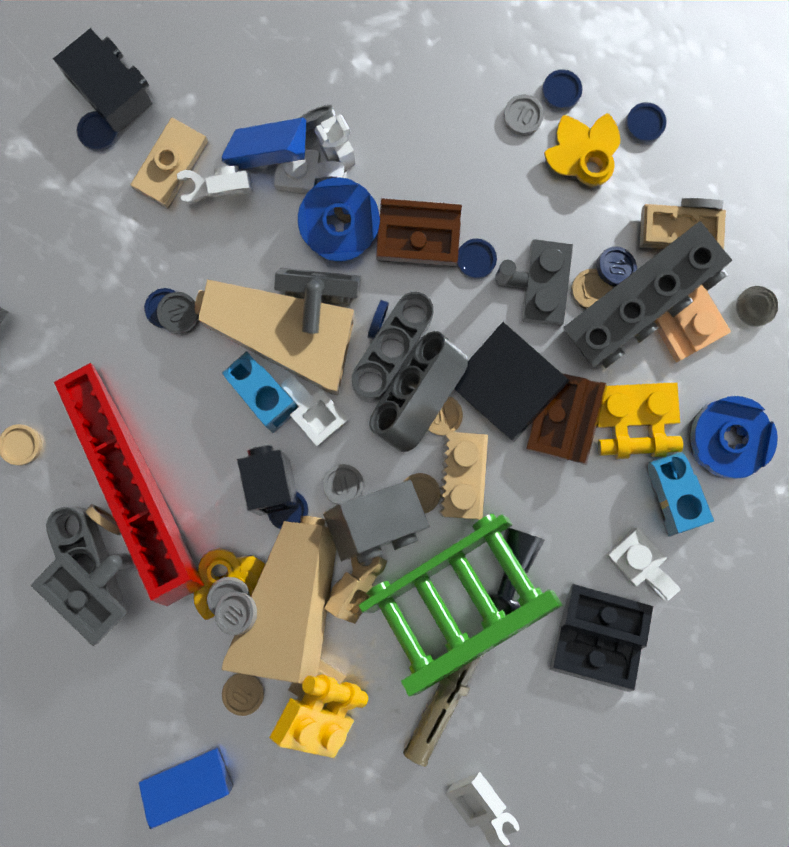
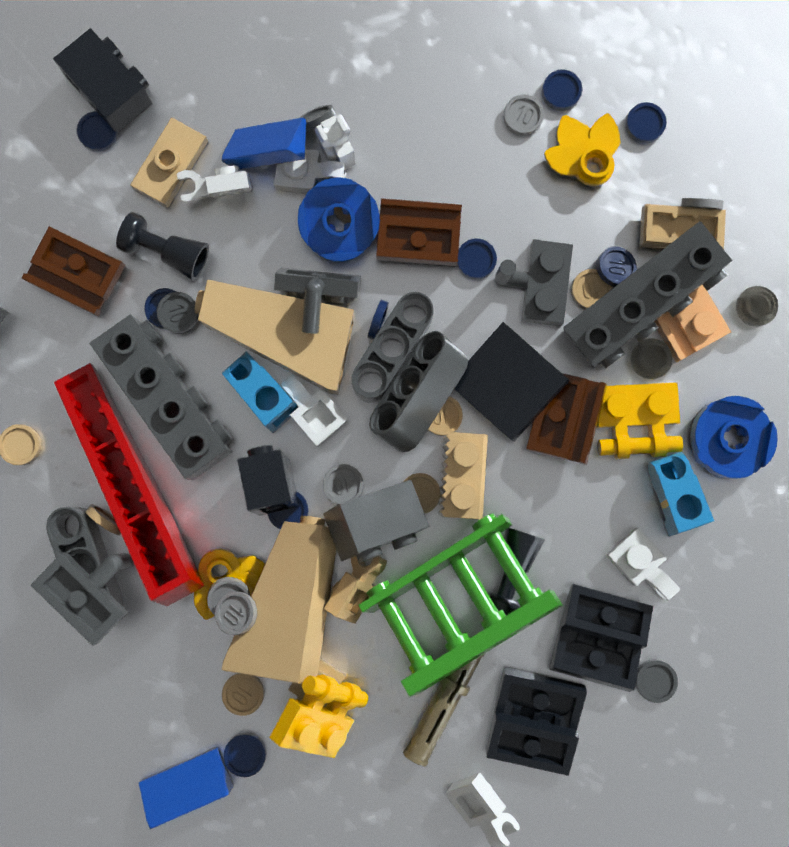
none -> reddish brown plate [21,226,126,317]
none -> dark grey brick [89,314,233,480]
none -> black piece [116,212,209,281]
none -> dark blue piece [224,733,267,777]
none -> black slope [486,667,587,776]
none -> clear smoke plate [631,338,673,379]
none -> dark grey piece [635,659,678,703]

